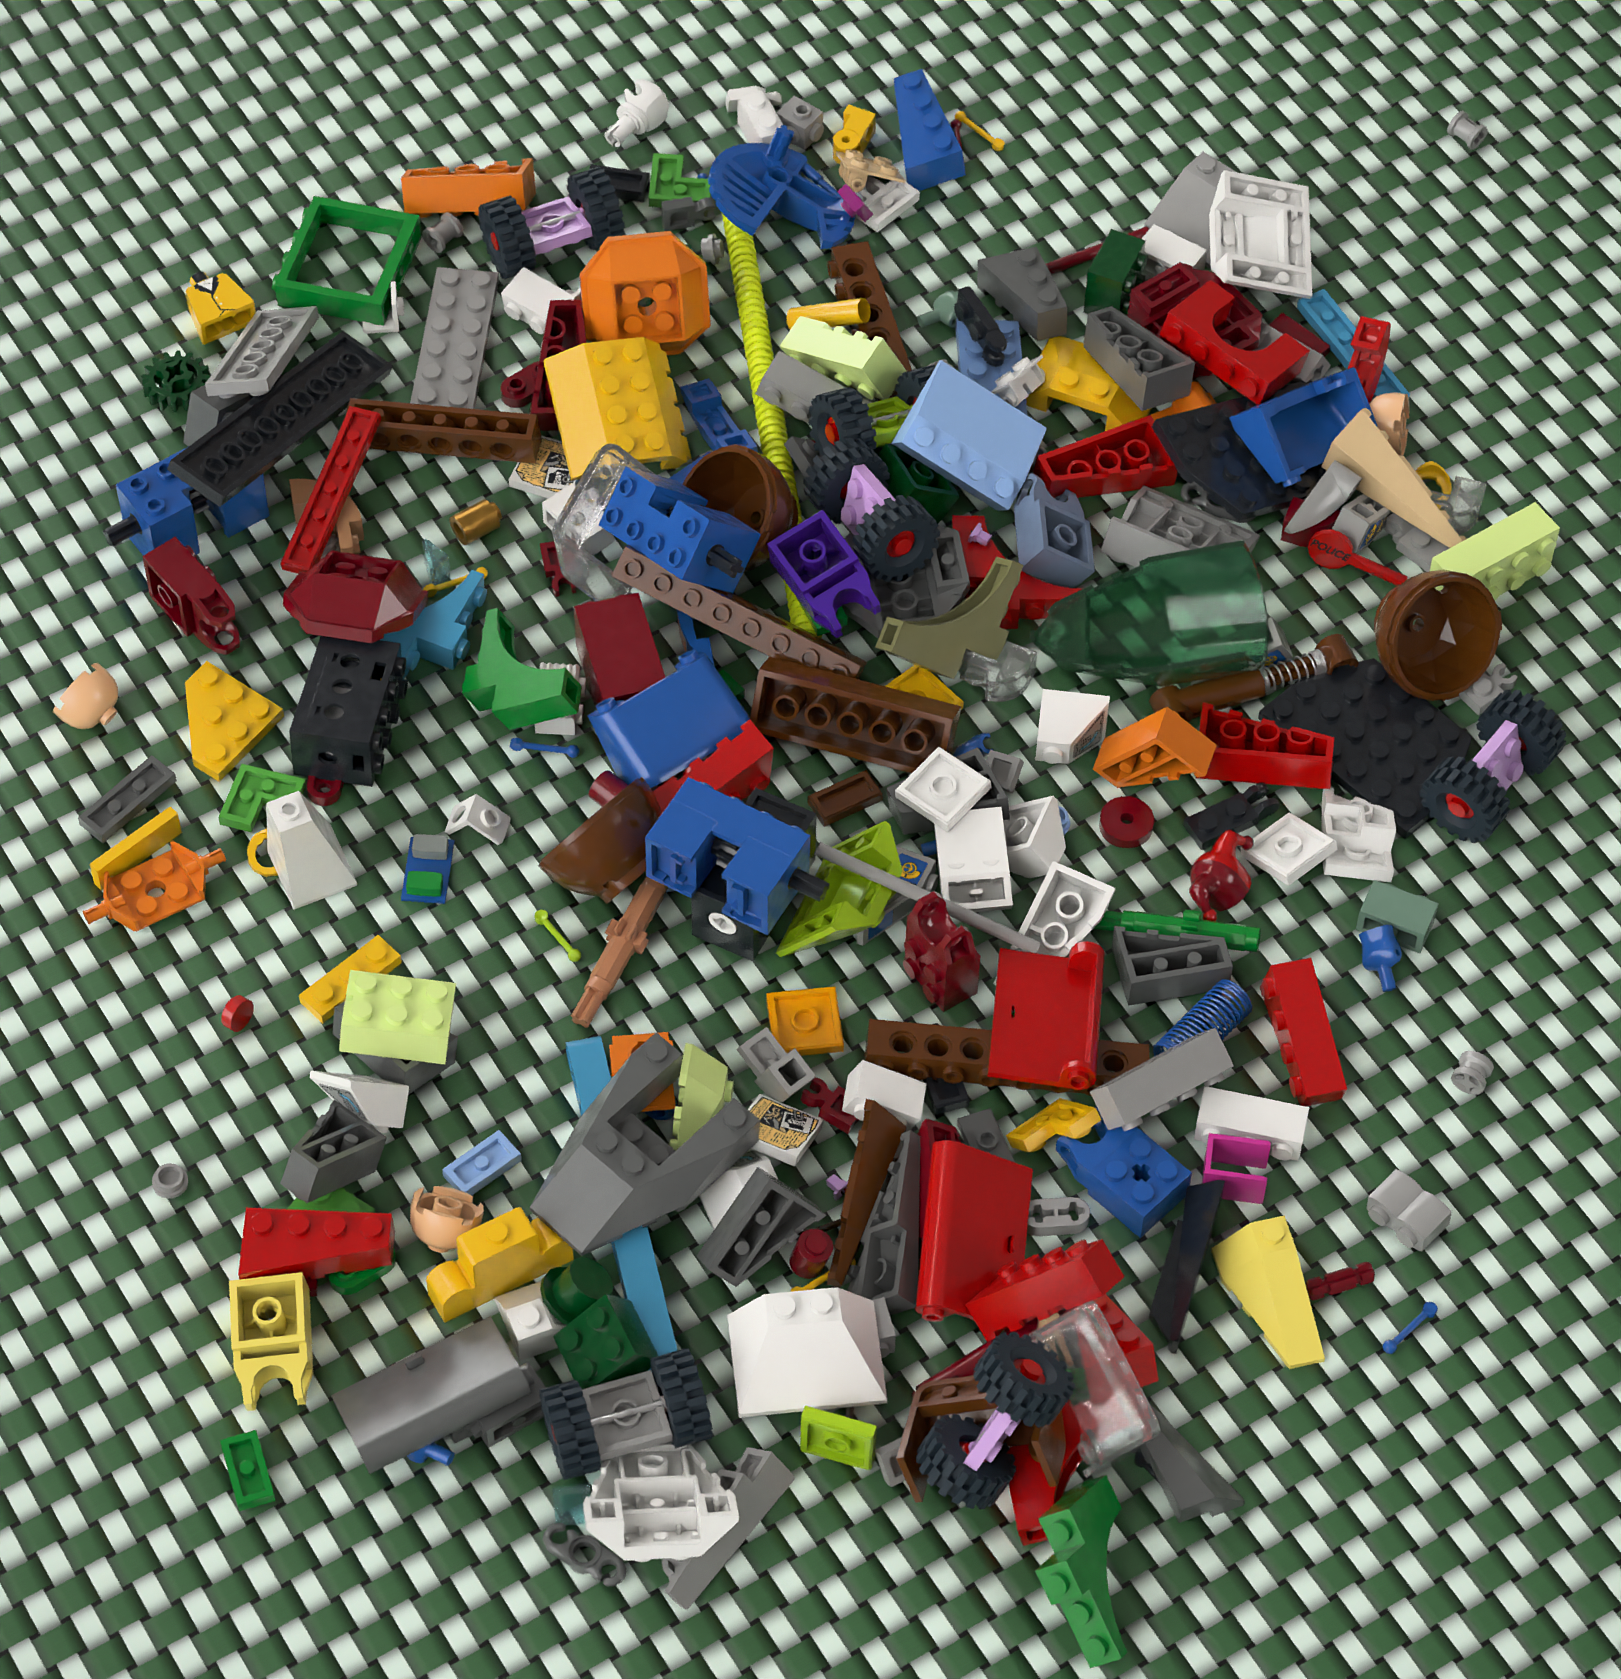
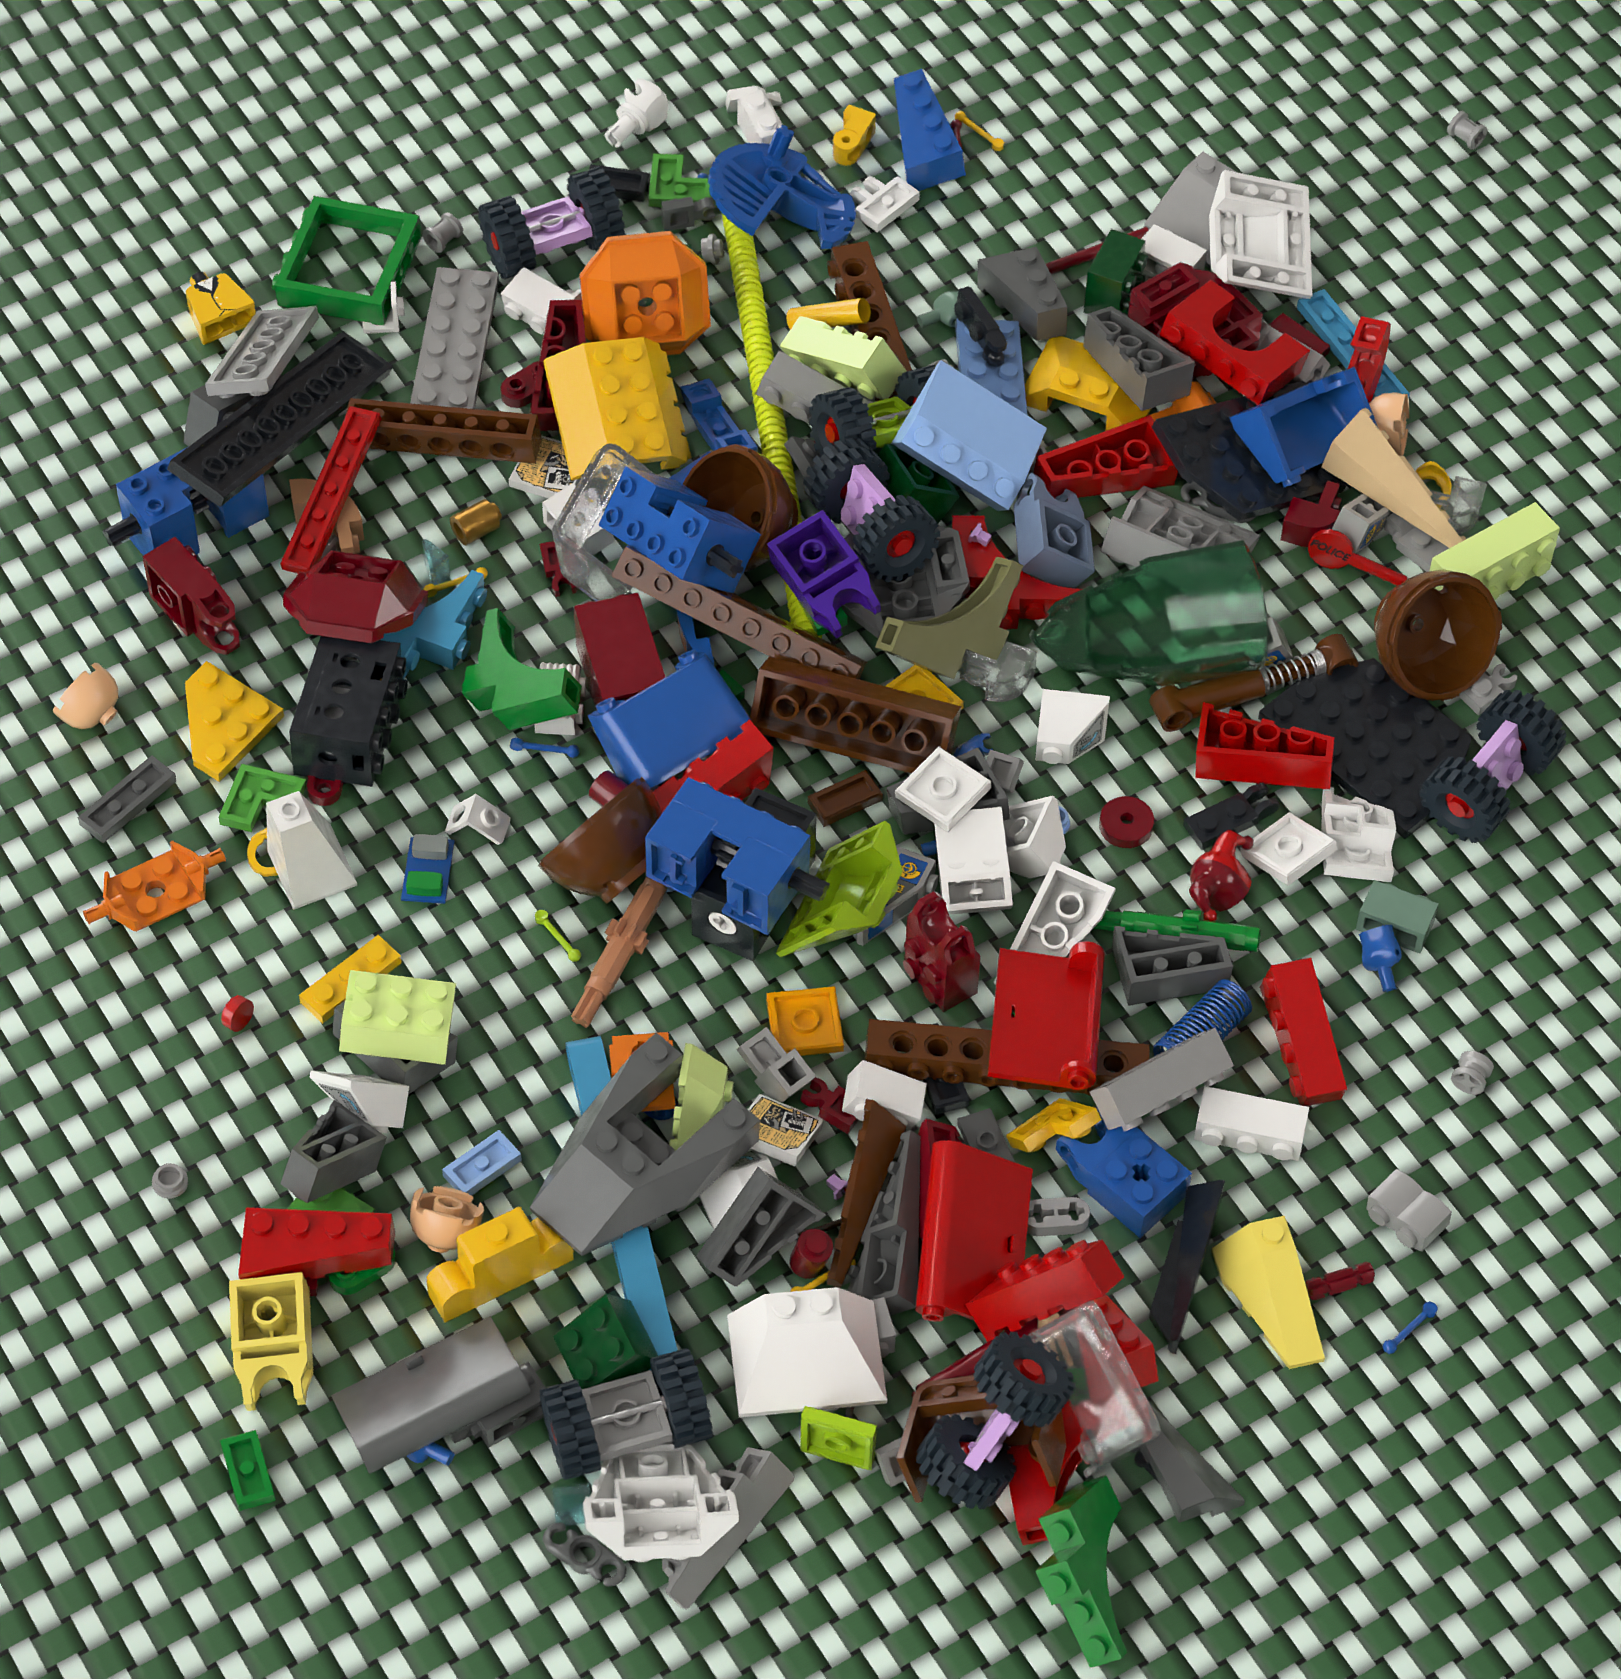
yellow tile [90,807,182,891] -> none
dark green gear [141,350,210,412] -> none
orange wedge [401,158,536,218] -> none
white slope [495,1281,566,1361] -> none
dark green piece [540,1257,613,1325] -> none
light grey brick [777,96,824,150] -> none
light grey piece [815,842,1040,953] -> none
tan hinge [835,149,906,192] -> none
magenta plate [837,184,874,222] -> none
white hinge [991,355,1045,407] -> none
orange wedge [1093,707,1217,788] -> none
dark pink piece [1202,1133,1271,1204] -> none
light grey piece [1284,460,1362,534] -> none

